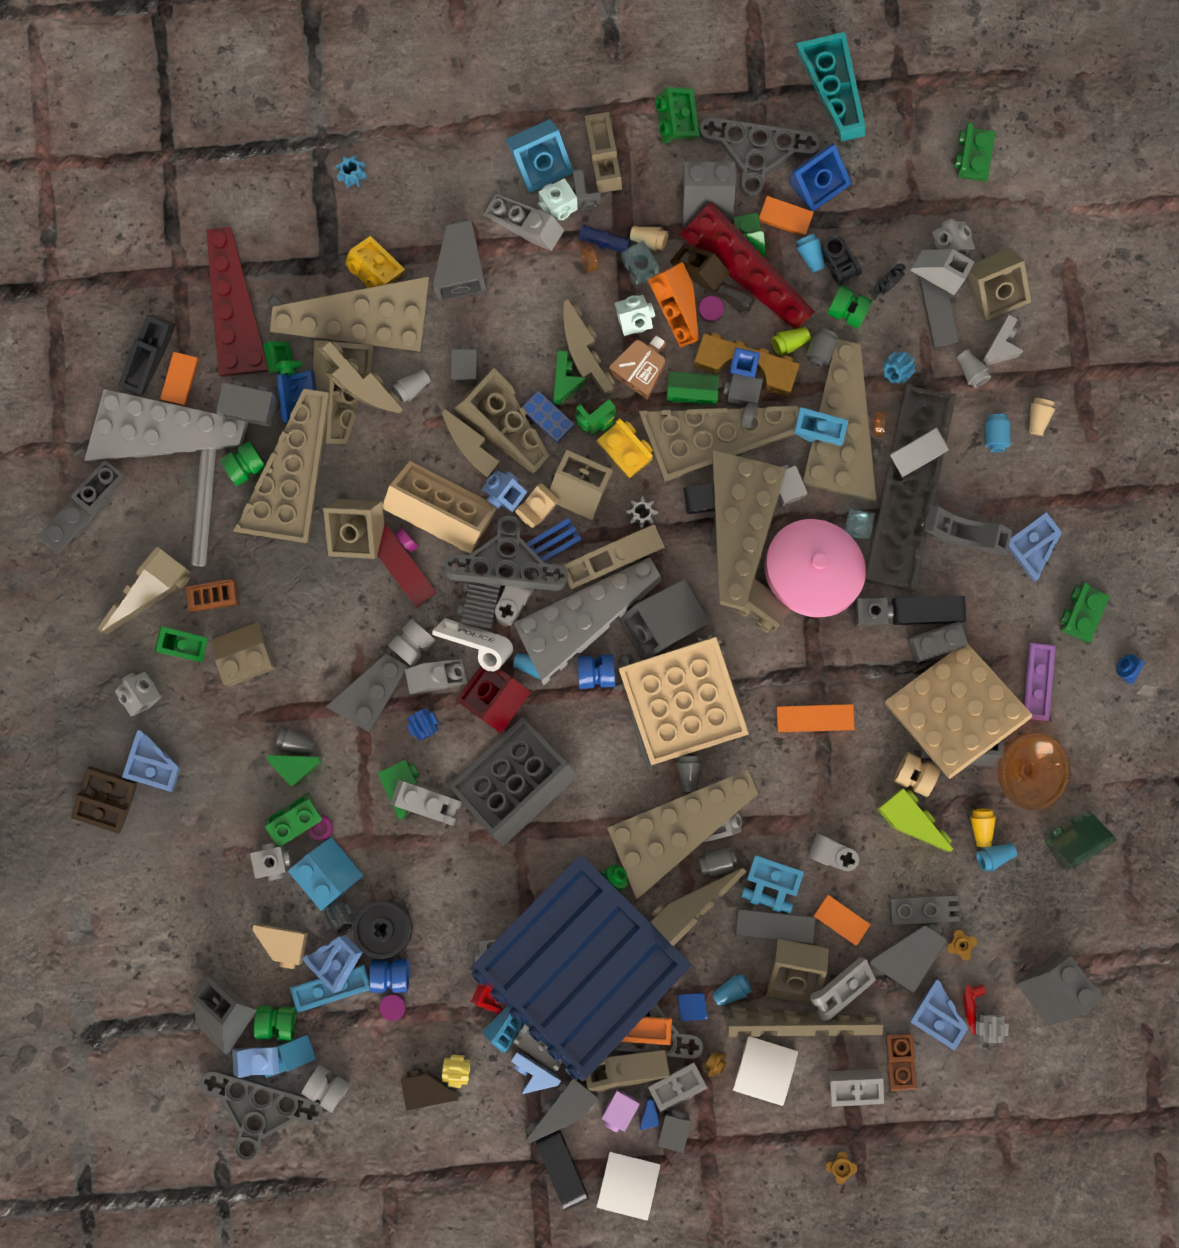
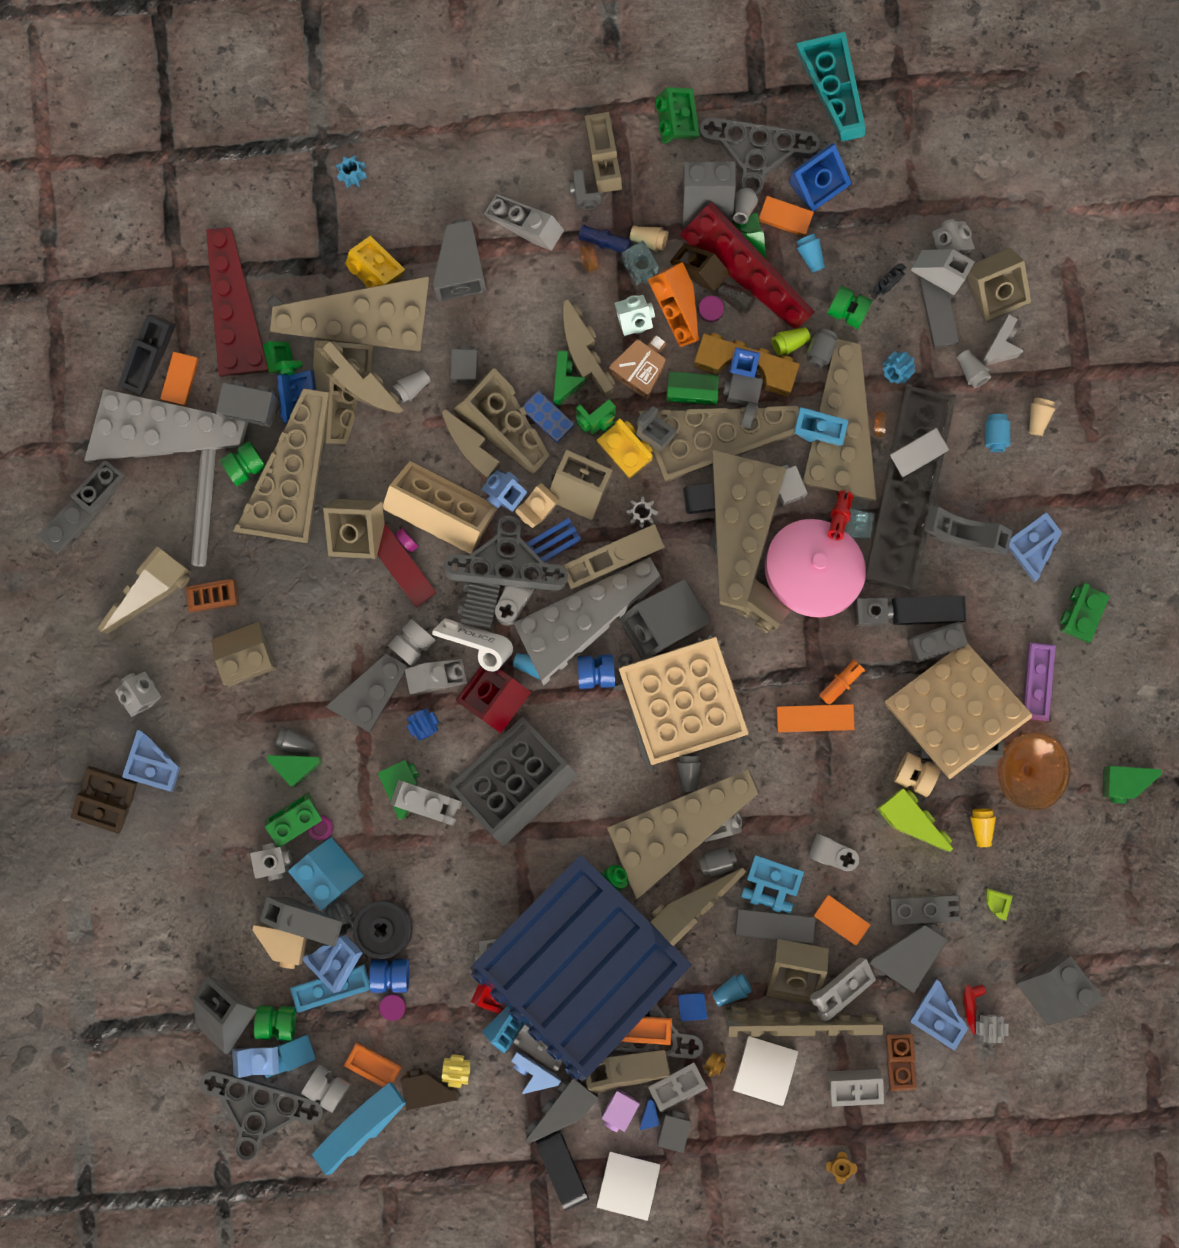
green slope [154,626,208,662] -> none
dark azure slope [505,119,573,193] -> none
light aqua brick [537,178,577,221] -> none
black piece [822,235,862,286] -> none
pearl gold plate [947,930,977,960] -> none
green bracket [954,122,995,182] -> none
dark azure cone [976,842,1017,872] -> none
clear green slope [1044,812,1117,869] -> none
blue plate [1116,654,1145,685] -> none
none -> dark grey slope [260,896,343,947]
none -> dark azure slope [312,1082,406,1175]
none -> orange tile [344,1042,402,1087]
none -> dark grey bracket [636,406,677,452]
none -> light grey cone [733,188,758,224]
none -> orange axle [820,659,865,705]
none -> red pin [827,490,854,540]
none -> lime tile [985,888,1013,921]
none -> green slope [1103,766,1162,804]

